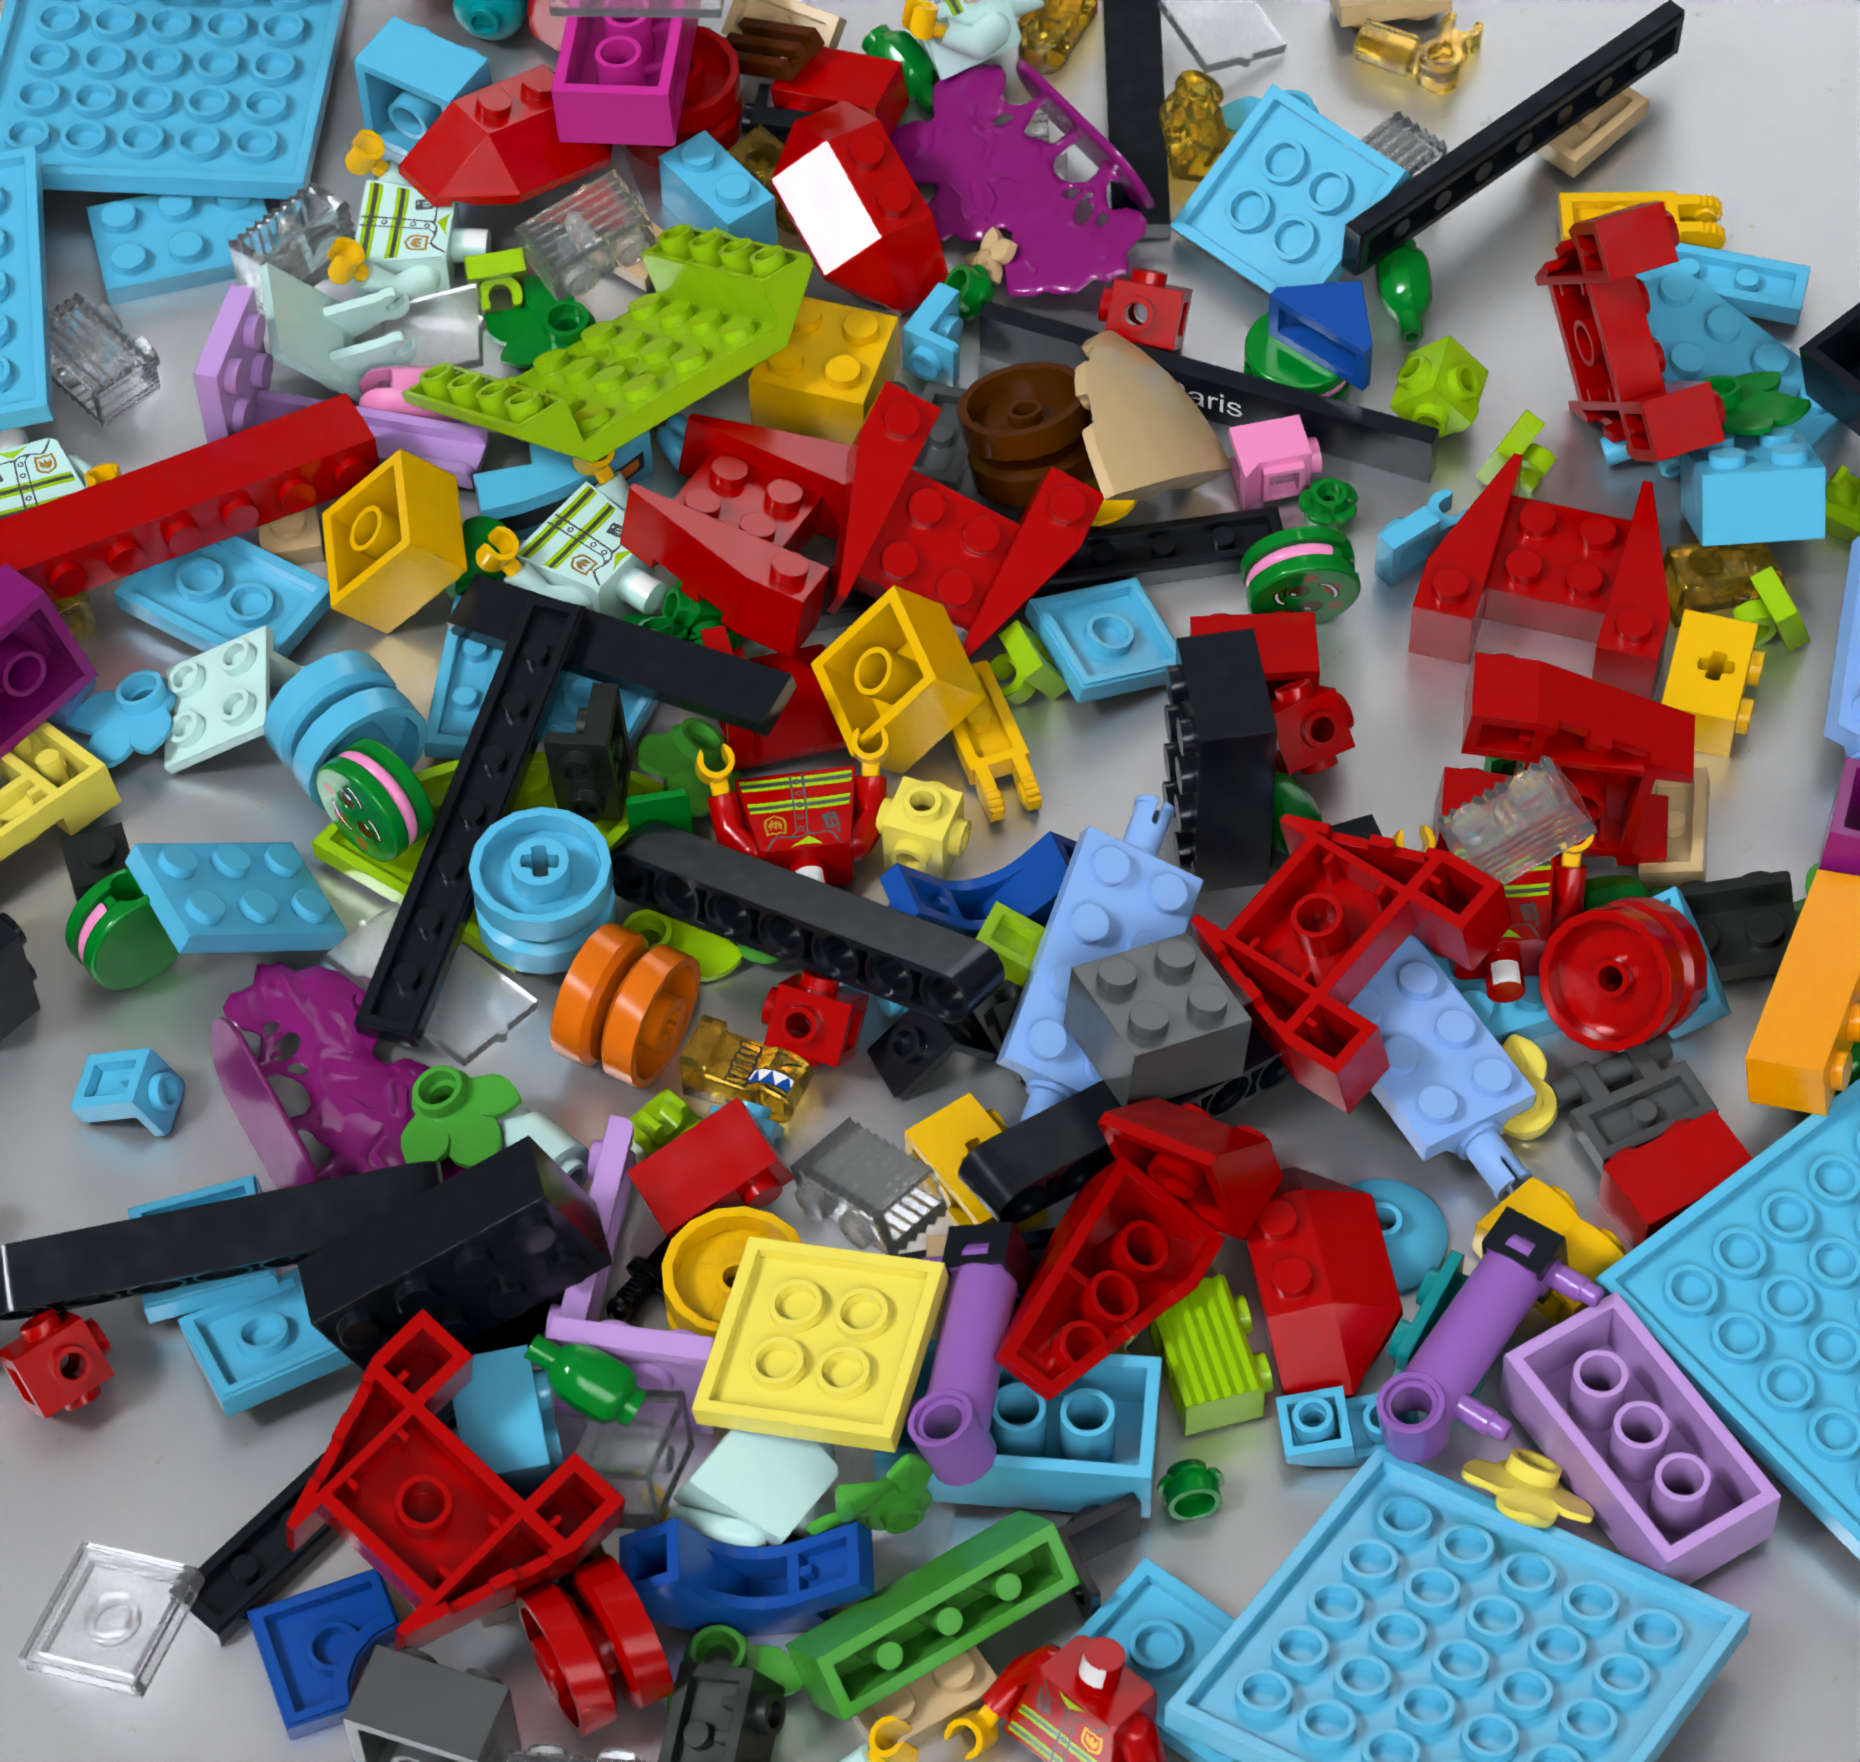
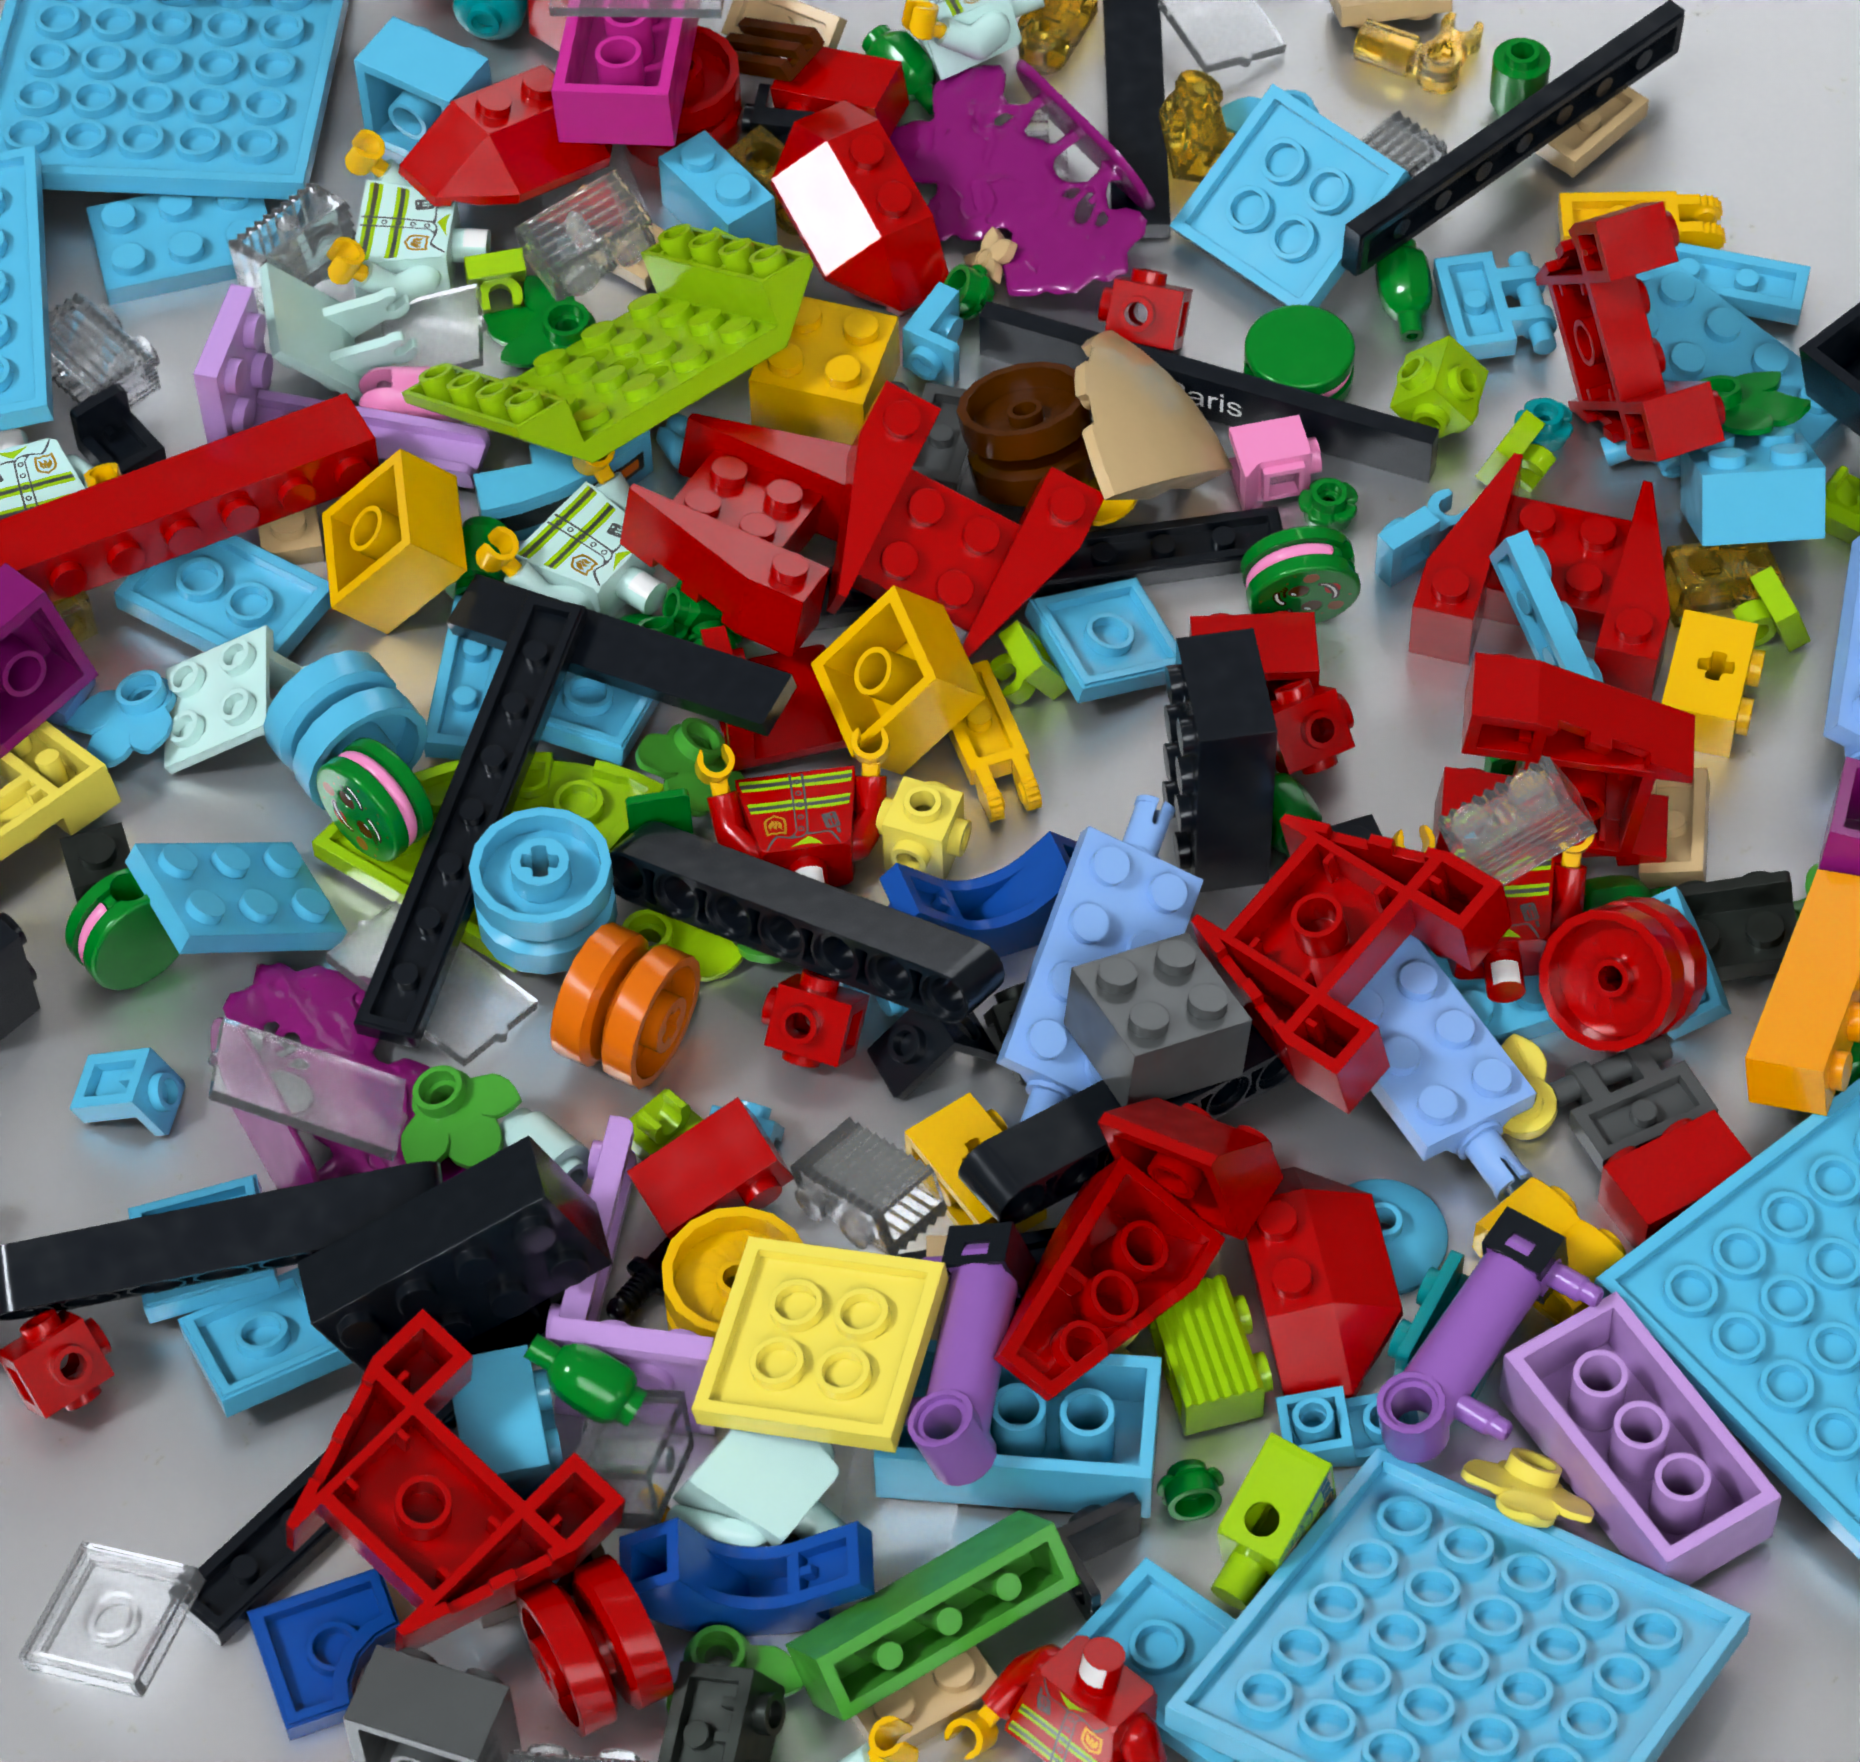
pearl dark grey bracket [544,683,633,822] -> none
clear yellow leg [679,1014,814,1123] -> none
bright green plate [807,1453,933,1536] -> none
lime tile [976,901,1045,991] -> none
blue slope [1268,281,1373,391] -> none
none -> black bracket [70,383,167,475]
none -> clear piece [208,1017,408,1161]
none -> lime torso [1210,1432,1336,1610]
none -> medium azure plate [1433,251,1557,360]
none -> green brick [1489,38,1551,117]
none -> medium azure plate [1489,530,1604,683]
none -> teal plate [1514,398,1574,453]

